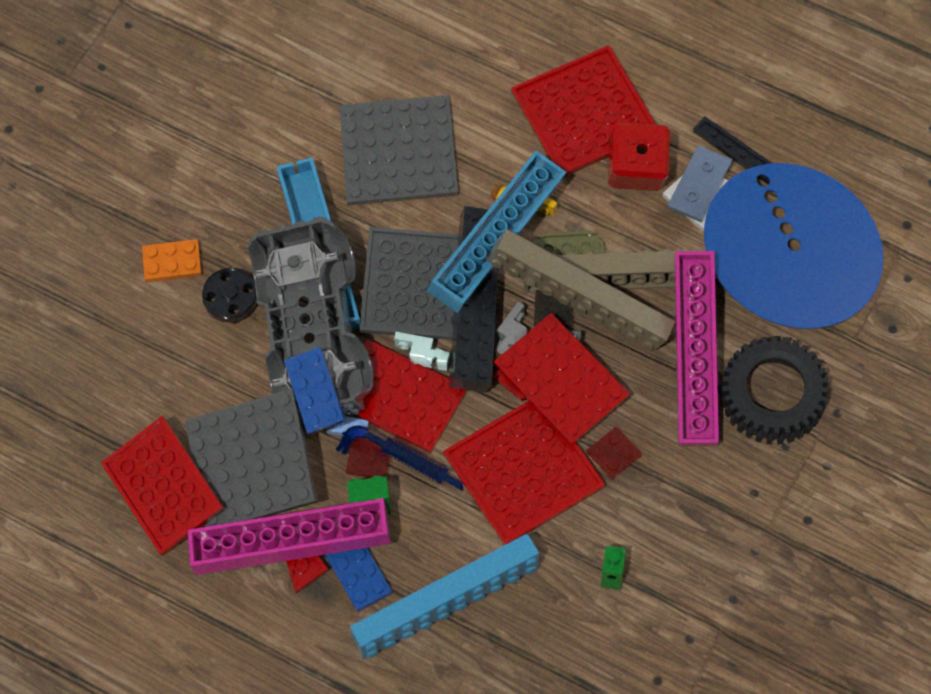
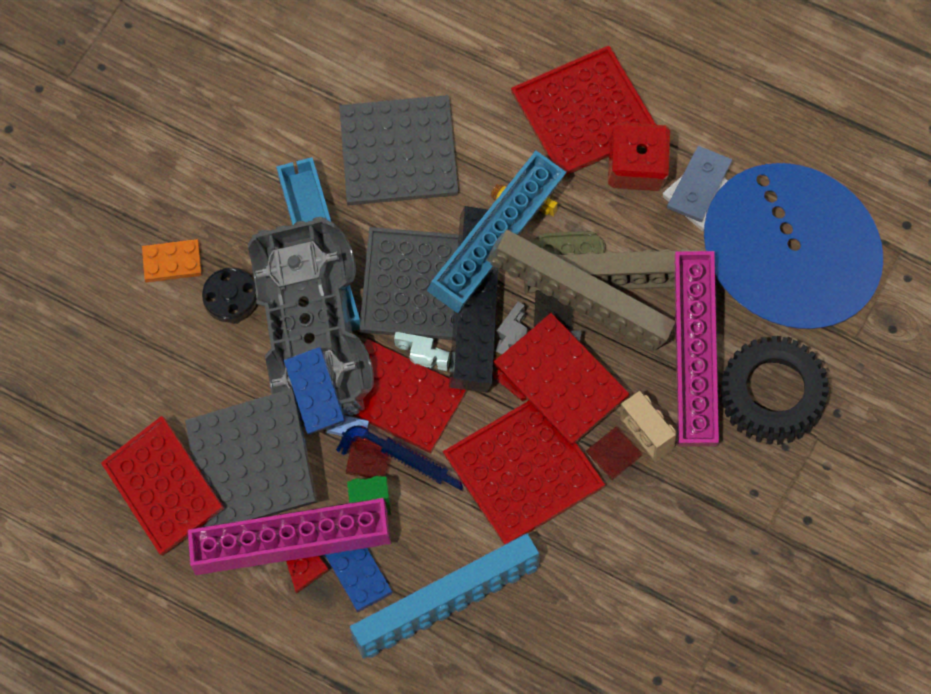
green torso [601,546,626,590] -> none
black plate [693,116,773,185] -> none
none -> tan brick [620,391,676,462]

